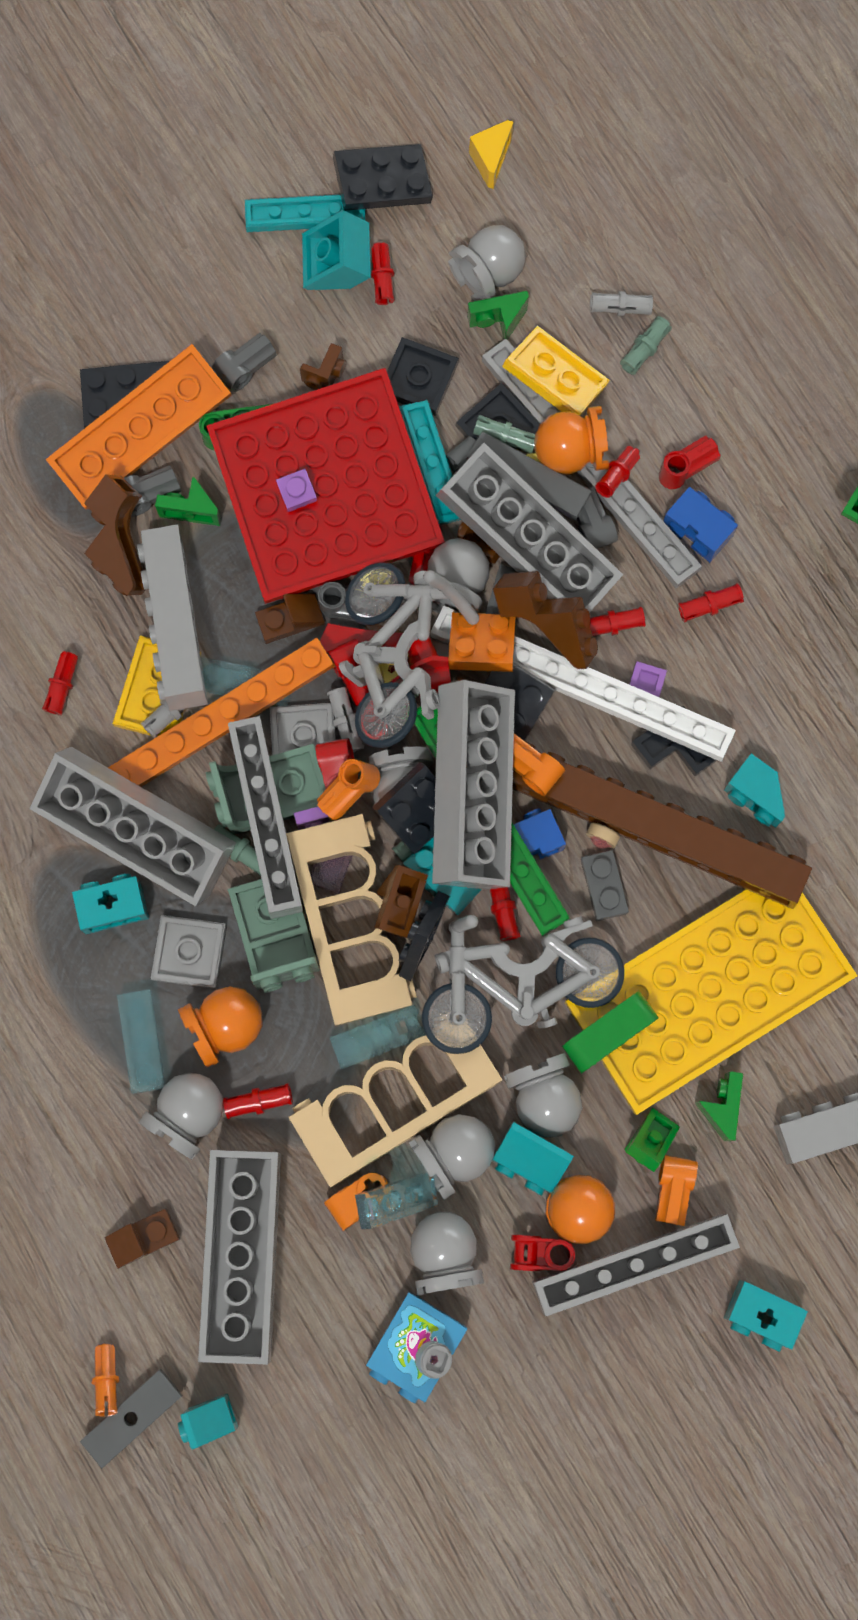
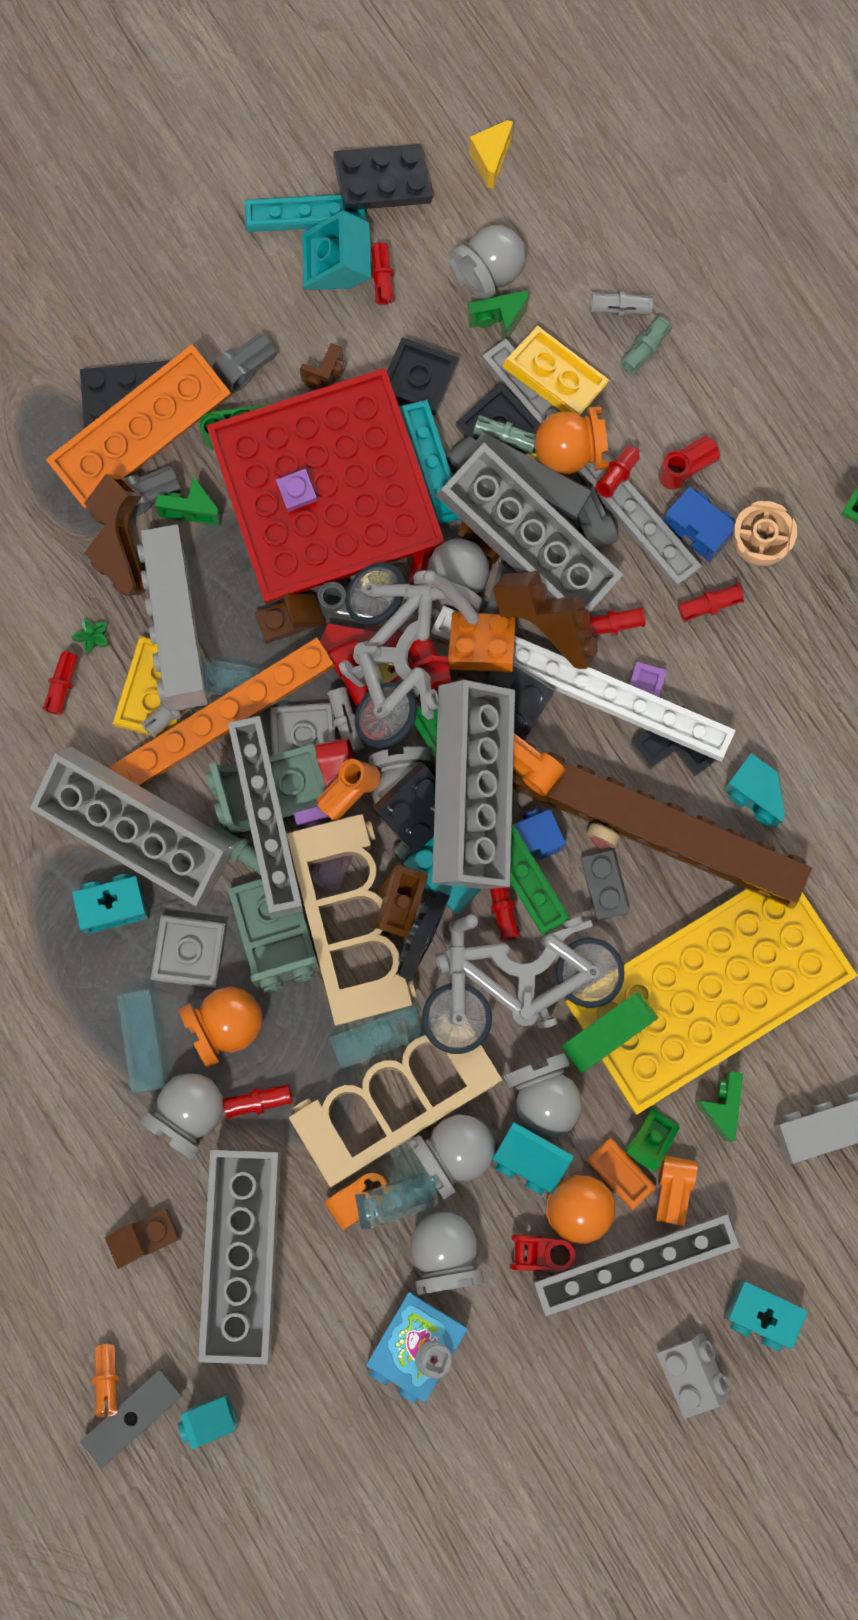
none -> green plant [72,618,109,655]
none -> orange tile [586,1137,657,1211]
none -> light grey bracket [656,1333,730,1419]
none -> light nougat cylinder [732,501,797,566]

